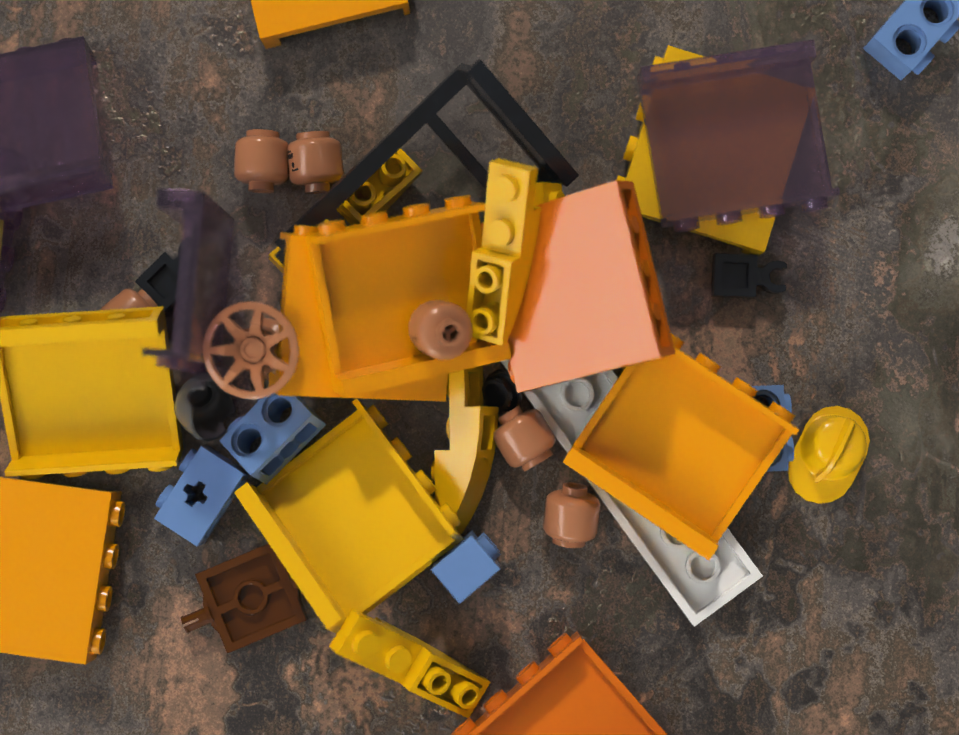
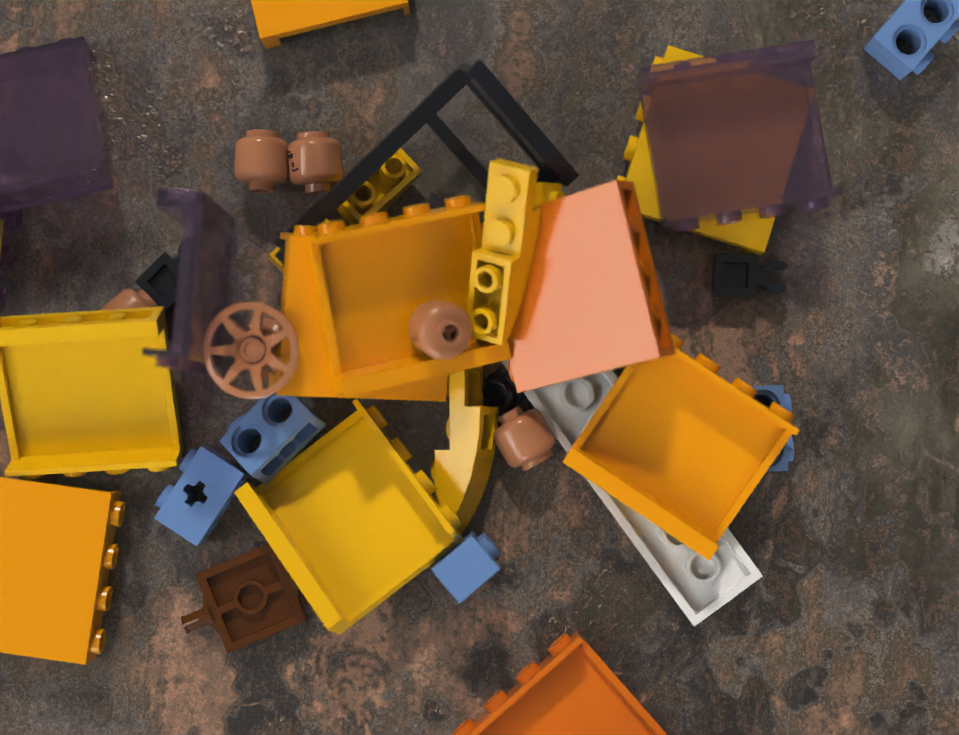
dark grey hair [174,371,236,442] -> none
yellow slope [329,608,491,718] -> none
nougat head [543,482,601,548] -> none
yellow piece [788,406,870,504] -> none

